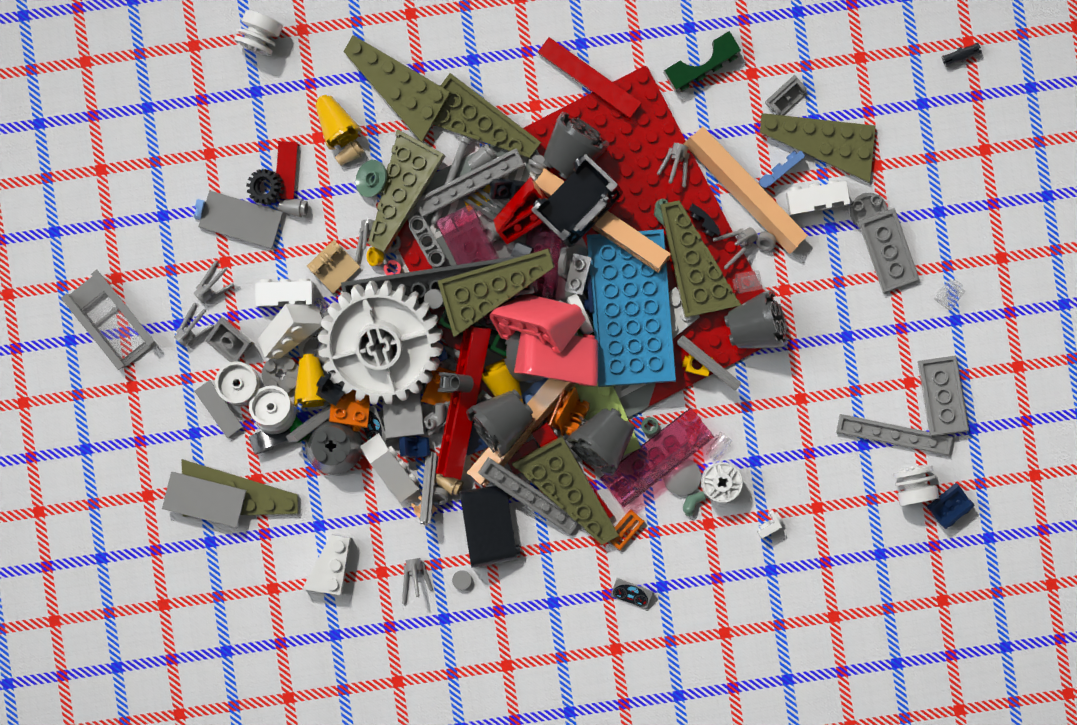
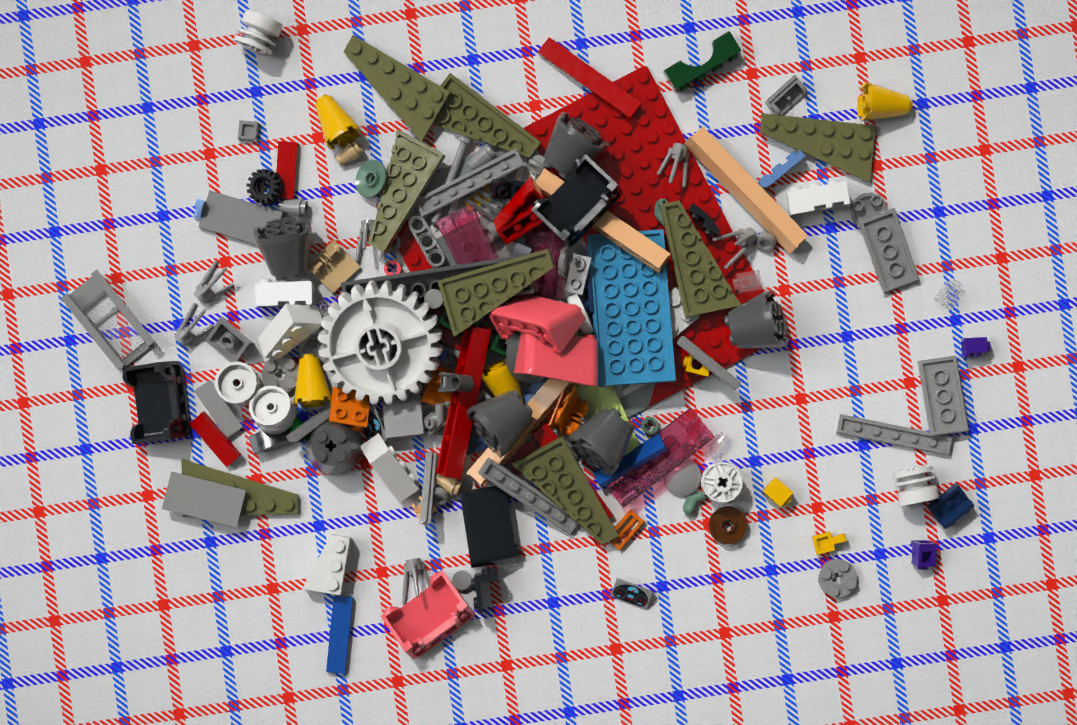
black bracket [316,372,345,406] -> none
yellow tile [366,247,384,266] -> none
dark blue bracket [399,437,430,458] -> none
white bracket [757,510,783,538] -> none
black pin [942,42,982,67] -> none
none -> black windscreen [122,361,191,444]
none -> red tile [190,411,242,467]
none -> light grey tile [238,120,259,142]
none -> dark grey cone [253,217,312,281]
none -> blue tile [326,595,353,674]
none -> coral windscreen [381,570,475,659]
none -> black bracket [471,568,498,614]
none -> blue tile [593,434,667,488]
none -> reddish brown plate [708,506,747,545]
none -> yellow brick [762,477,793,507]
none -> yellow plate [811,531,847,555]
none -> light grey plate [818,559,857,598]
none -> yellow cone [857,82,913,121]
none -> dark purple brick [911,540,937,570]
none -> dark purple brick [961,337,991,358]

